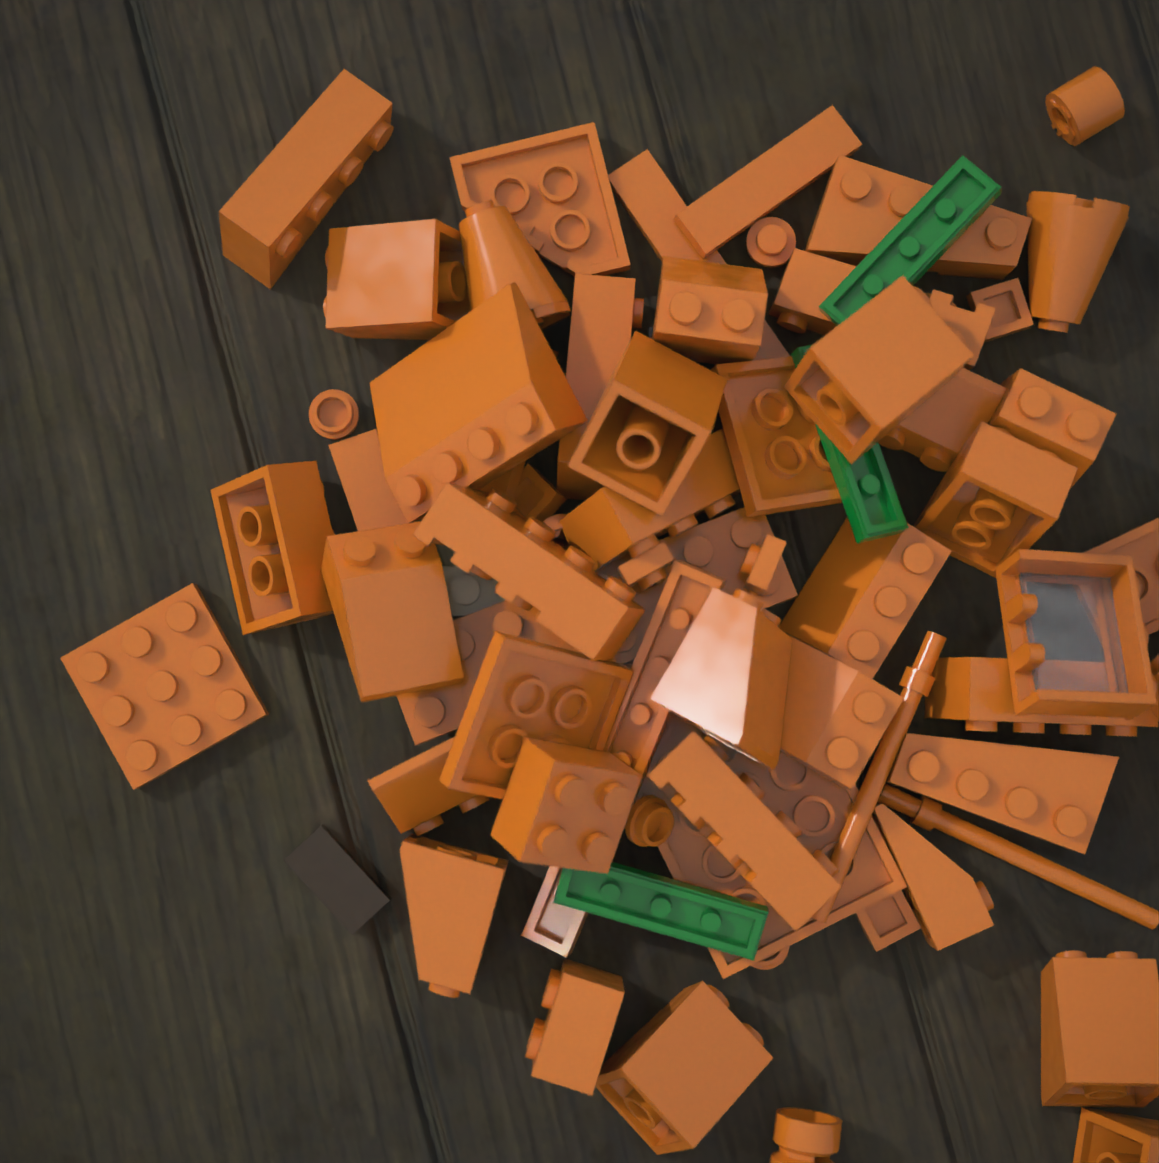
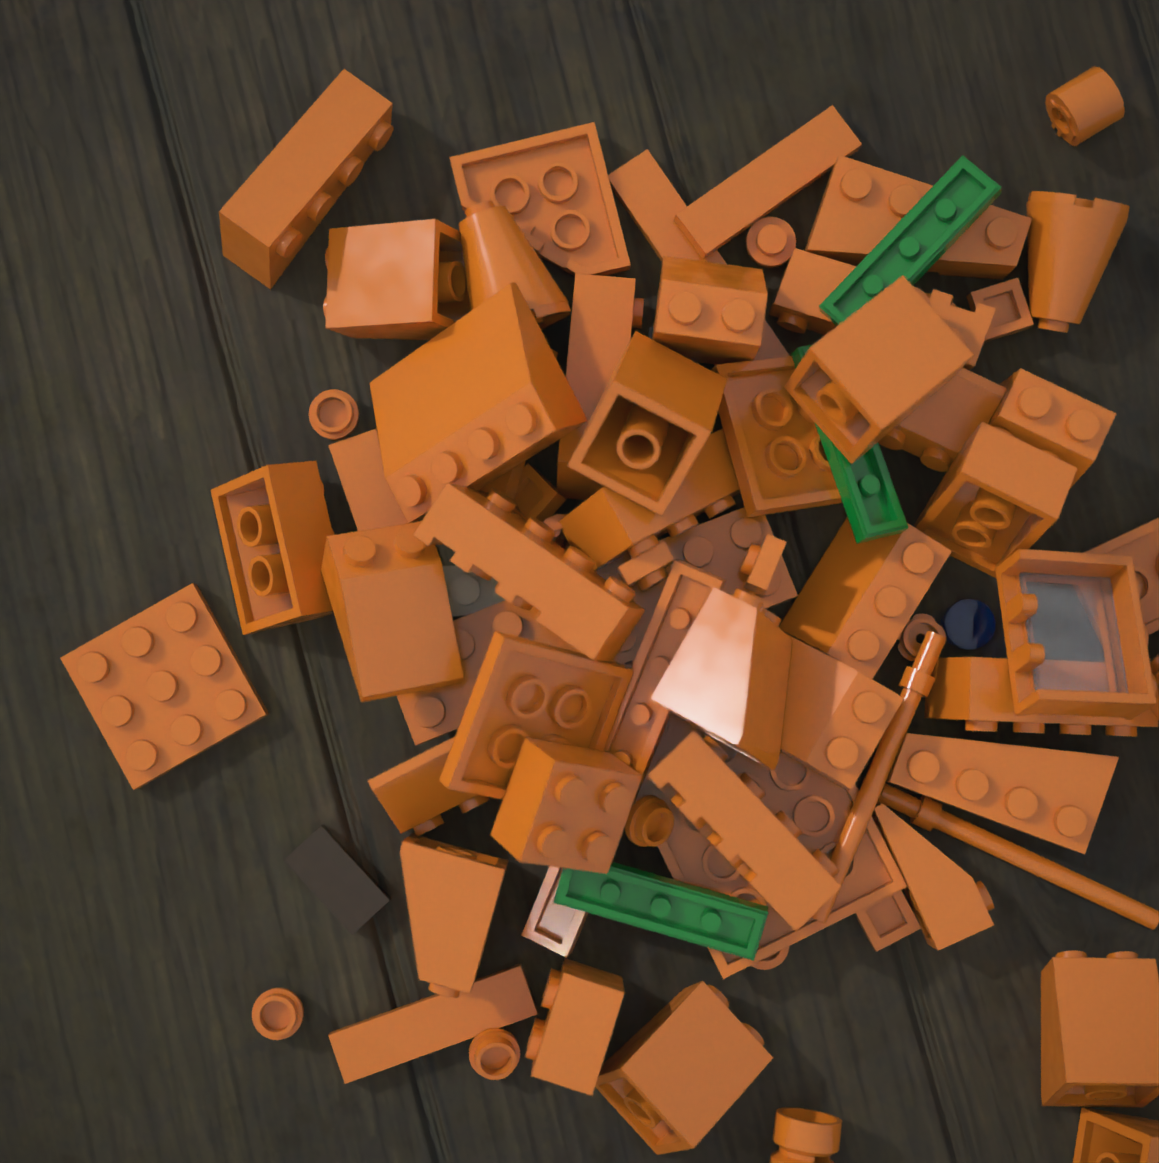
none -> orange plate [252,987,304,1040]
none -> orange tile [328,963,538,1084]
none -> orange plate [469,1028,520,1080]
none -> orange plate [898,614,946,661]
none -> clear blue tile [942,599,995,650]

